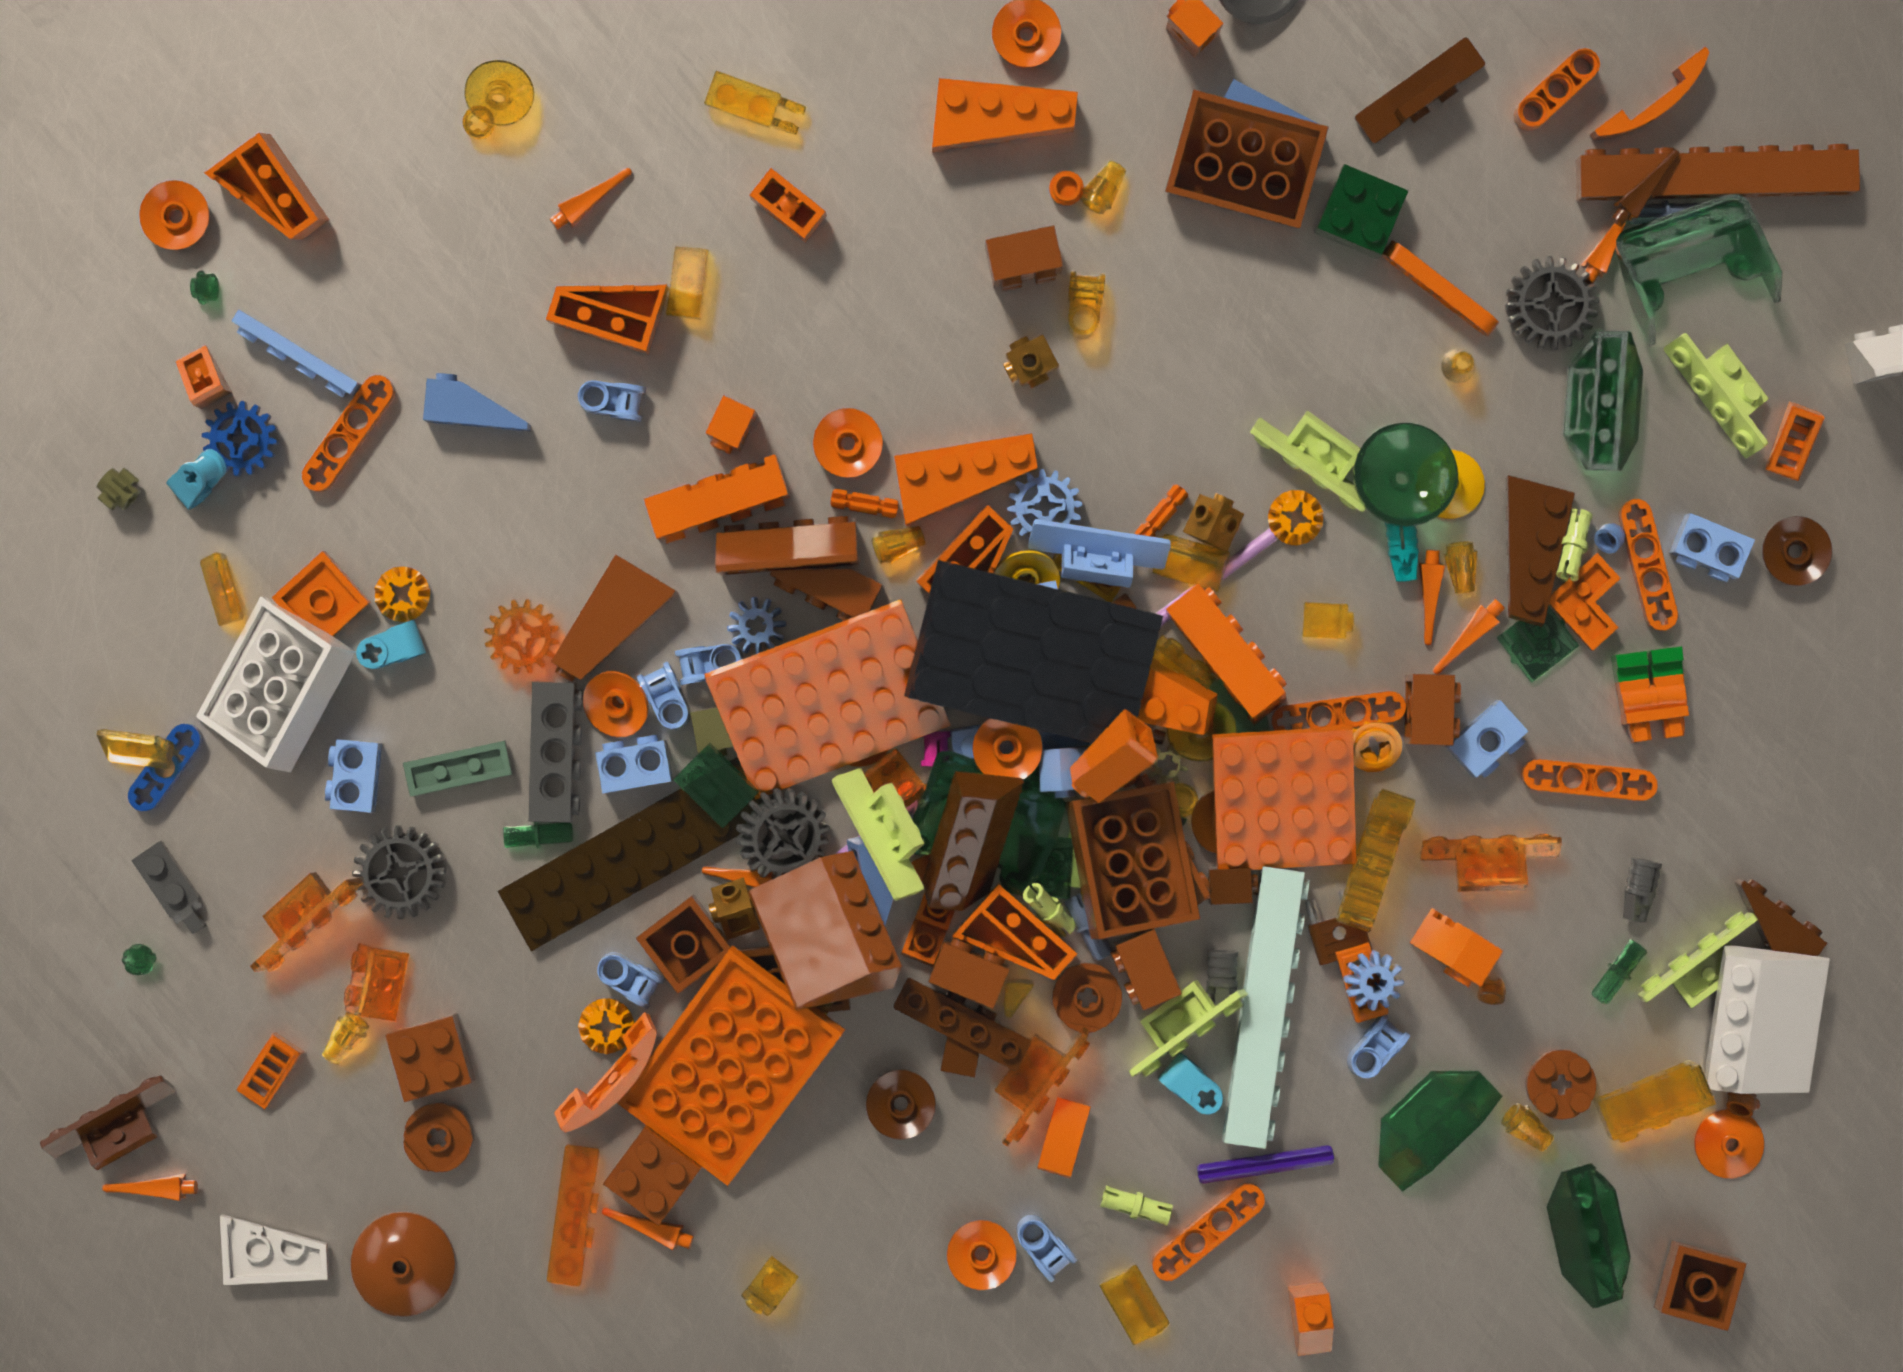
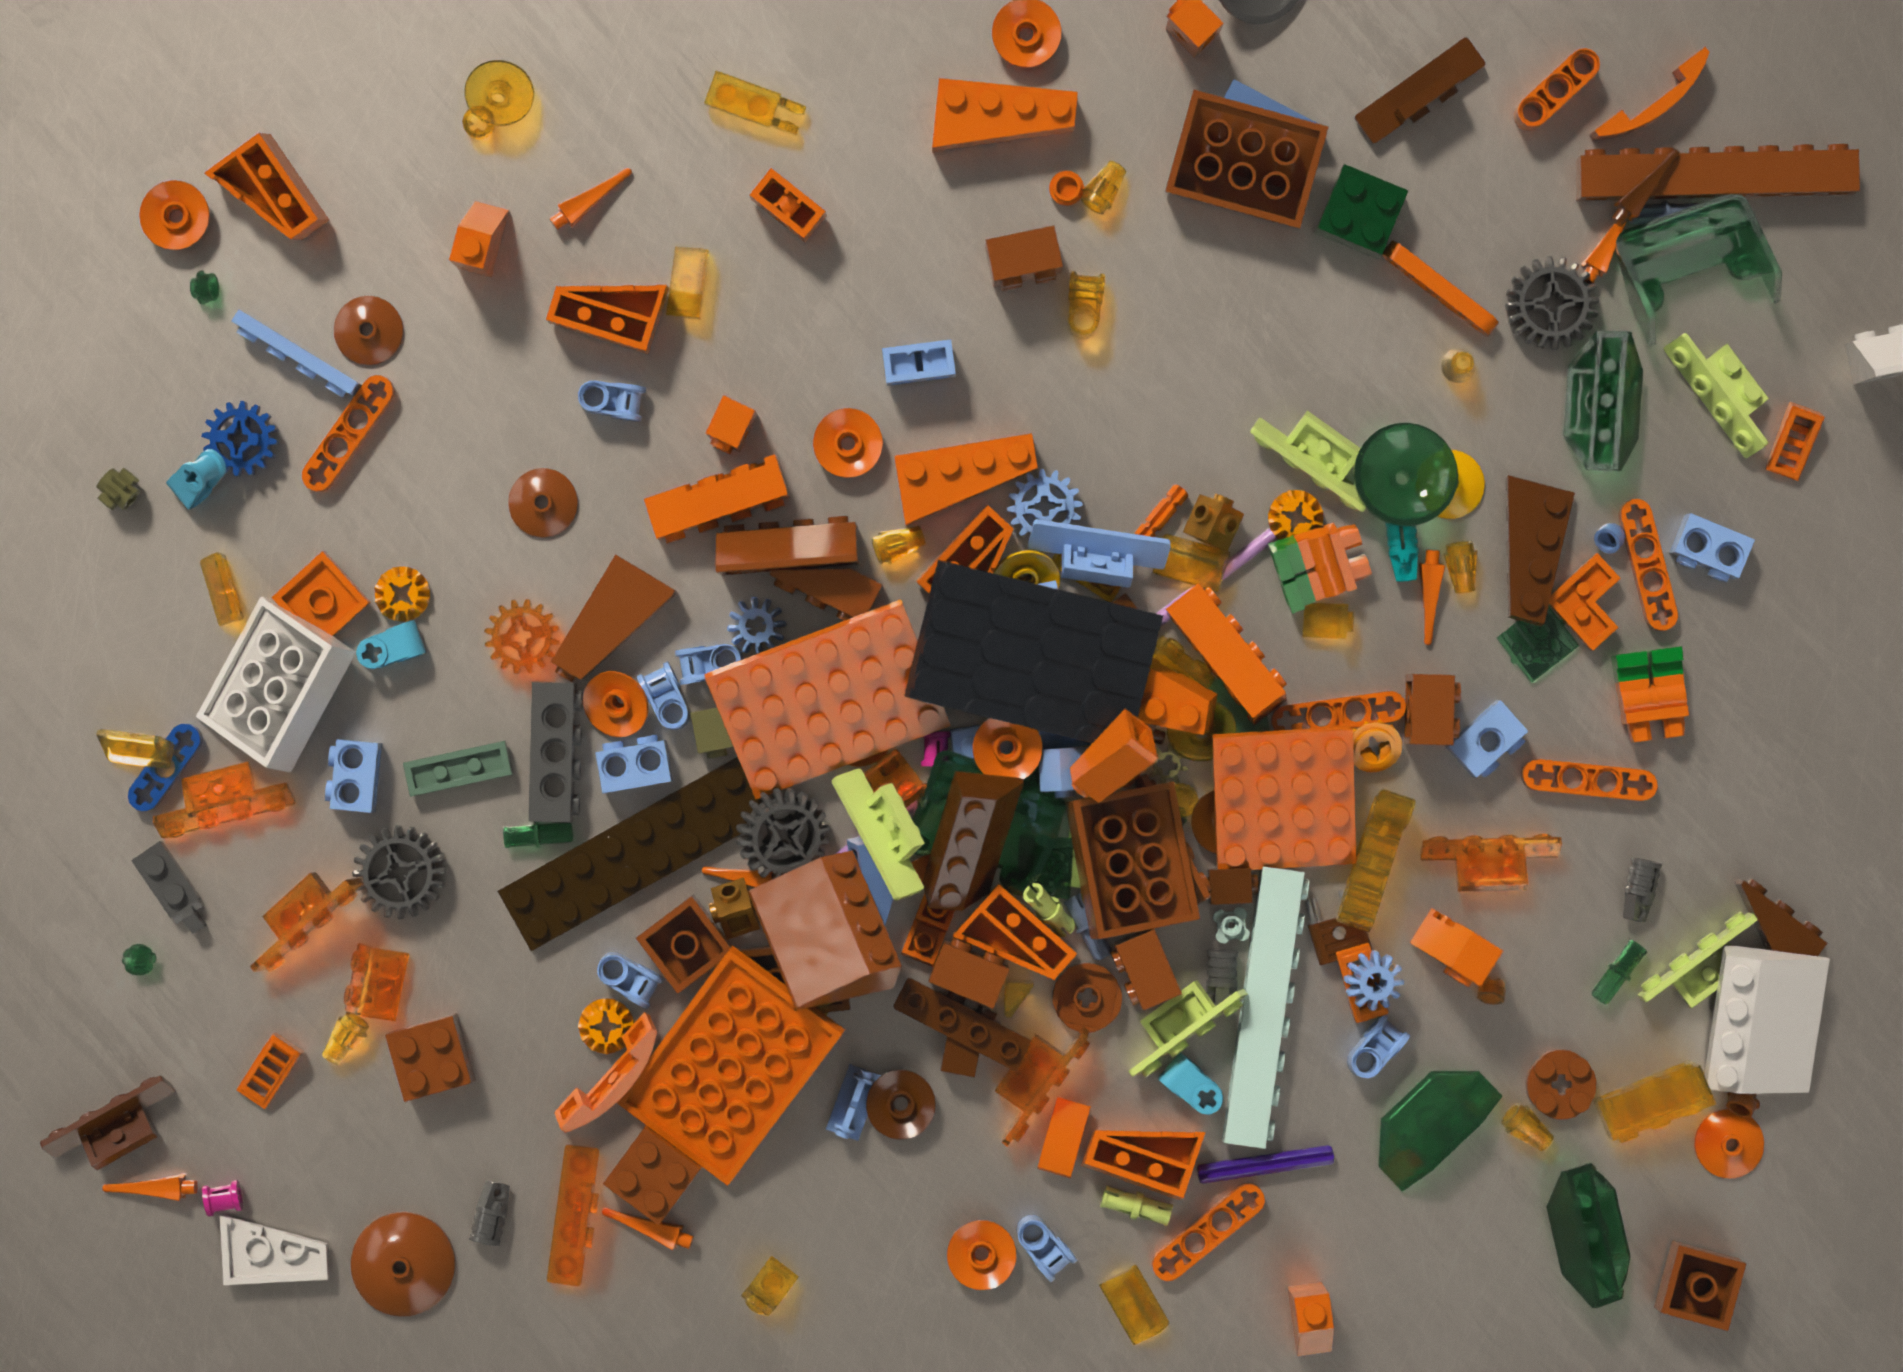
orange slope [175,345,232,409] -> none
dark orange plate [403,1102,474,1172] -> none
medium blue slope [423,373,531,432] -> none
clear green plate [673,742,759,828] -> none
orange axle [830,489,899,518] -> none
pearl gold brick [1003,335,1059,389] -> none
orange piece [1433,599,1505,674] -> none
yellowish green pin [1556,509,1593,581] -> none
reddish brown dish [1762,516,1832,586] -> none
none -> clear orange bracket [152,762,296,838]
none -> dark pink bush [202,1180,243,1217]
none -> dark orange dish [334,296,403,365]
none -> orange slope [449,201,509,278]
none -> dark grey hinge [469,1180,510,1246]
none -> dark orange dish [508,468,578,537]
none -> light blue hinge [826,1064,882,1141]
none -> light blue brick [882,339,956,386]
none -> orange wedge [1081,1130,1206,1200]
none -> light aqua plate [1213,907,1250,944]
none -> orange hips [1268,522,1372,614]

